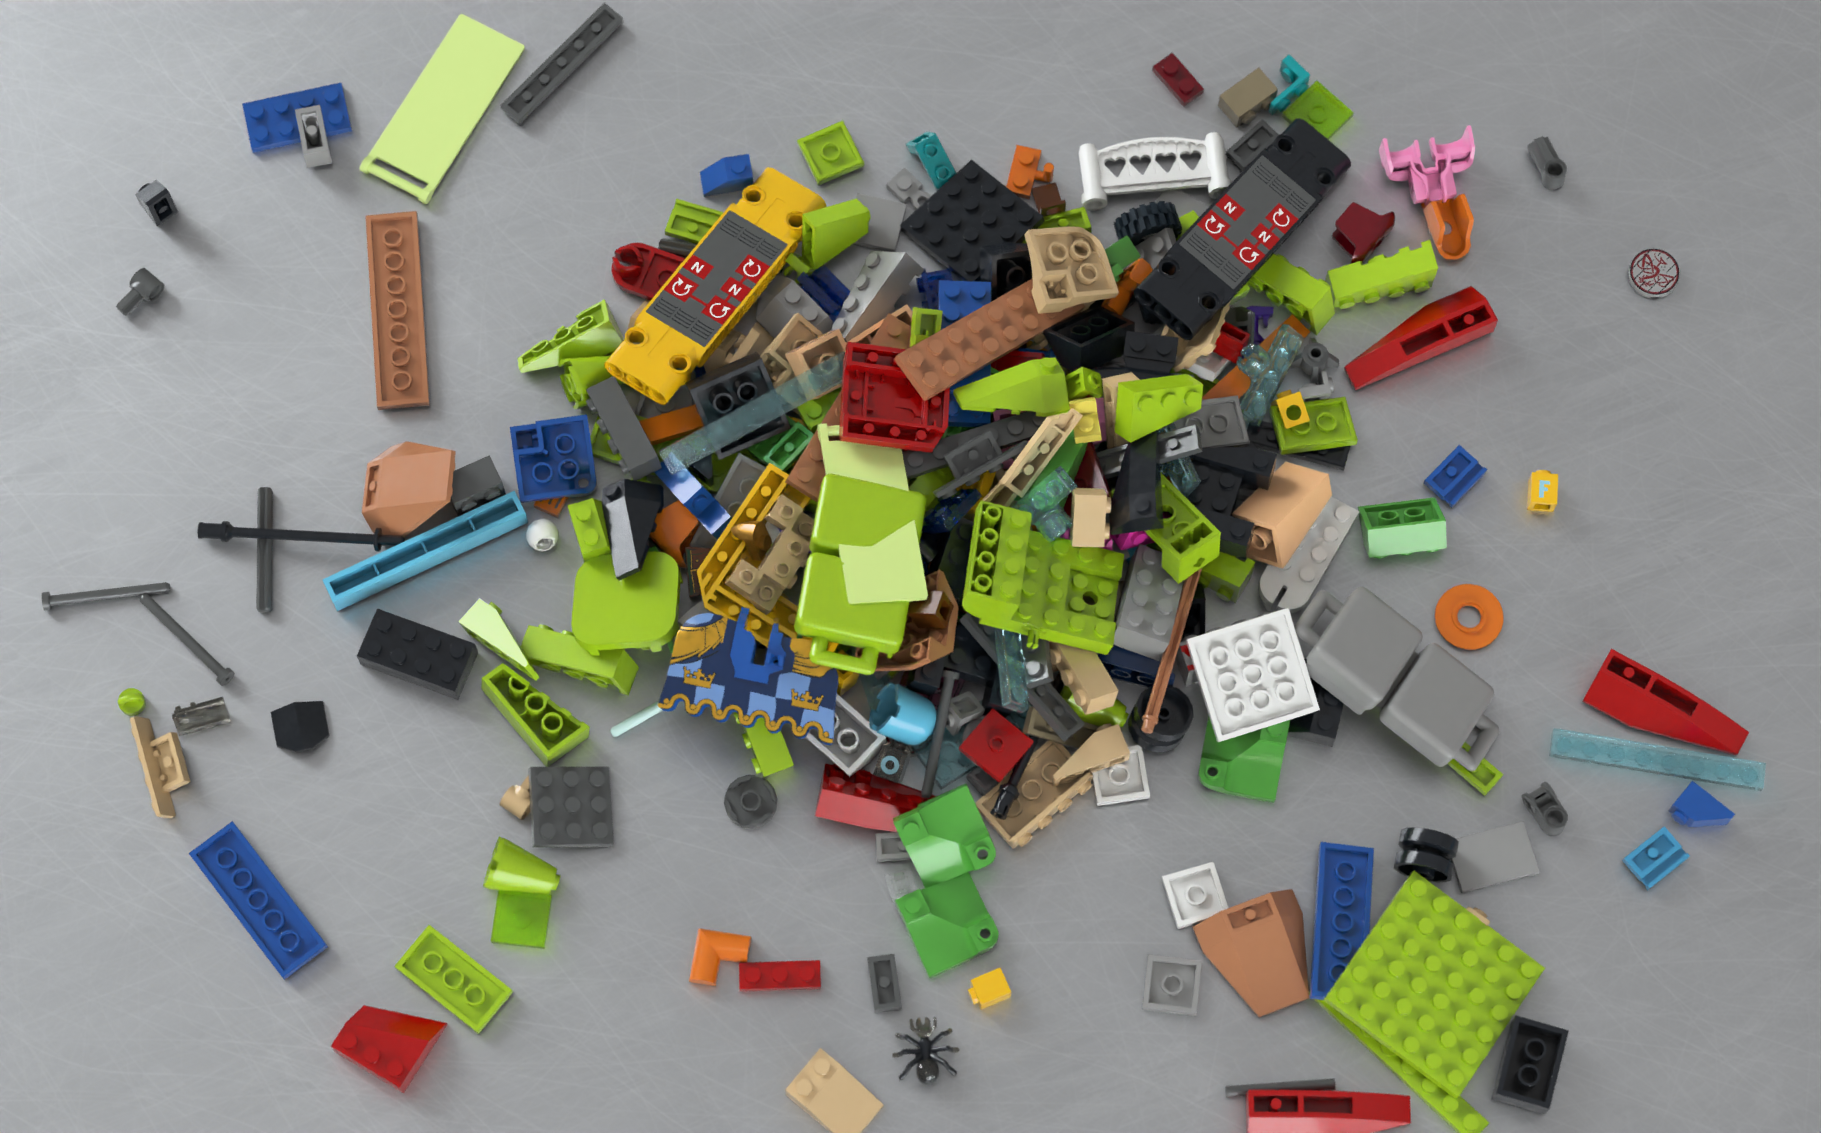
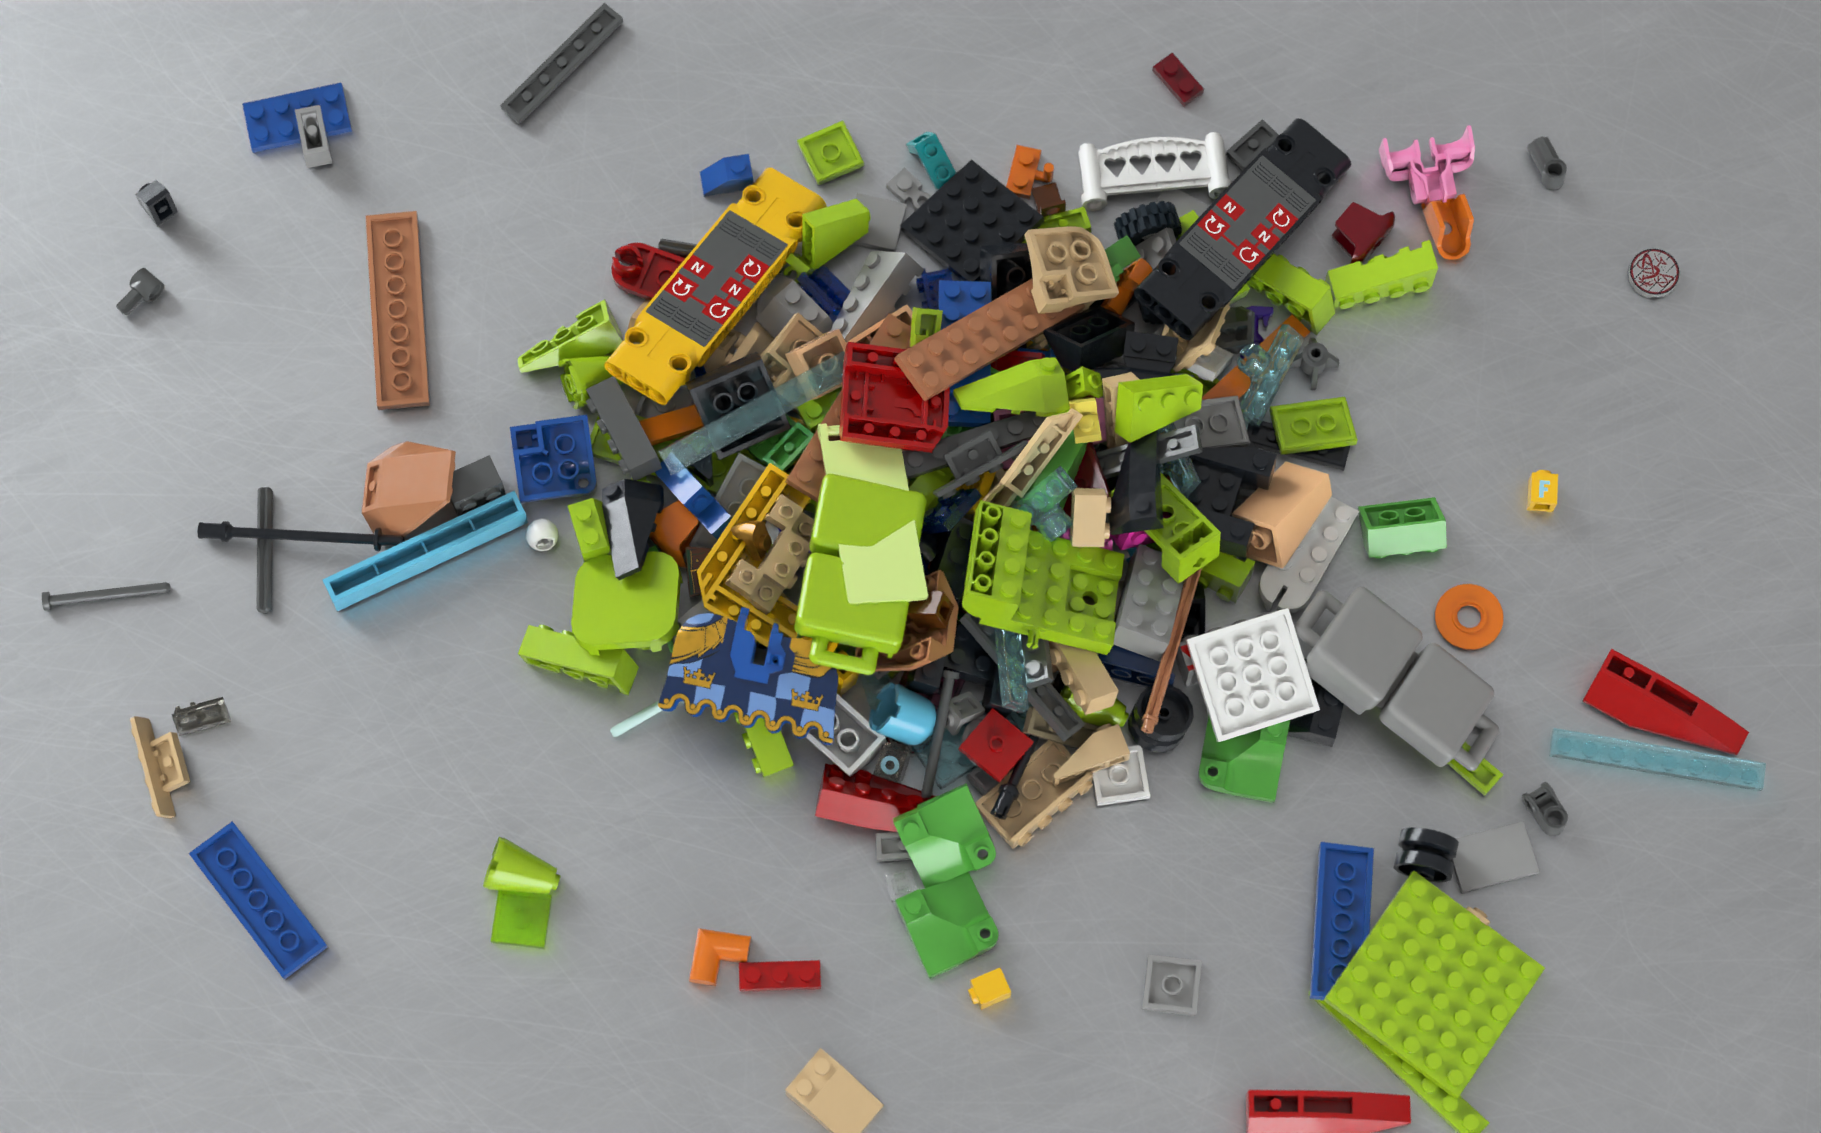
lime tile [118,688,146,716] -> none
dark grey bar [139,594,235,686] -> none
black slope [271,701,330,752] -> none
red wedge [331,1005,447,1094] -> none
black brick [357,608,478,700] -> none
yellowish green flag [360,14,525,204] -> none
lime plate [394,925,513,1034] -> none
slope [458,599,540,681] -> none
lime wedge [481,663,590,767] -> none
tan axle [500,775,530,820] -> none
dark grey plate [528,767,614,847] -> none
orange tile [534,497,568,518] -> none
lime plate [665,199,724,244] -> none
dark grey tile [724,775,777,829] -> none
dark grey plate [867,954,902,1012] -> none
animal [892,1017,959,1085] -> none
white plate [1162,862,1228,929] -> none
nougat wedge [1193,889,1309,1018] -> none
red piece [1212,322,1250,364] -> none
dark tan brick [1218,67,1278,128] -> none
dark grey bar [1225,1078,1335,1097] -> none
teal bracket [1269,54,1310,116] -> none
yellow bracket [1270,389,1310,429] -> none
clear neon green tile [1282,80,1354,140] -> none
light grey bracket [1298,370,1334,402] -> none
red wedge [1344,286,1498,390] -> none
blue plate [1423,445,1488,508] -> none
black brick [1491,1015,1569,1114] -> none
dark azure plate [1622,826,1690,890] -> none
blue slope [1668,781,1735,828] -> none

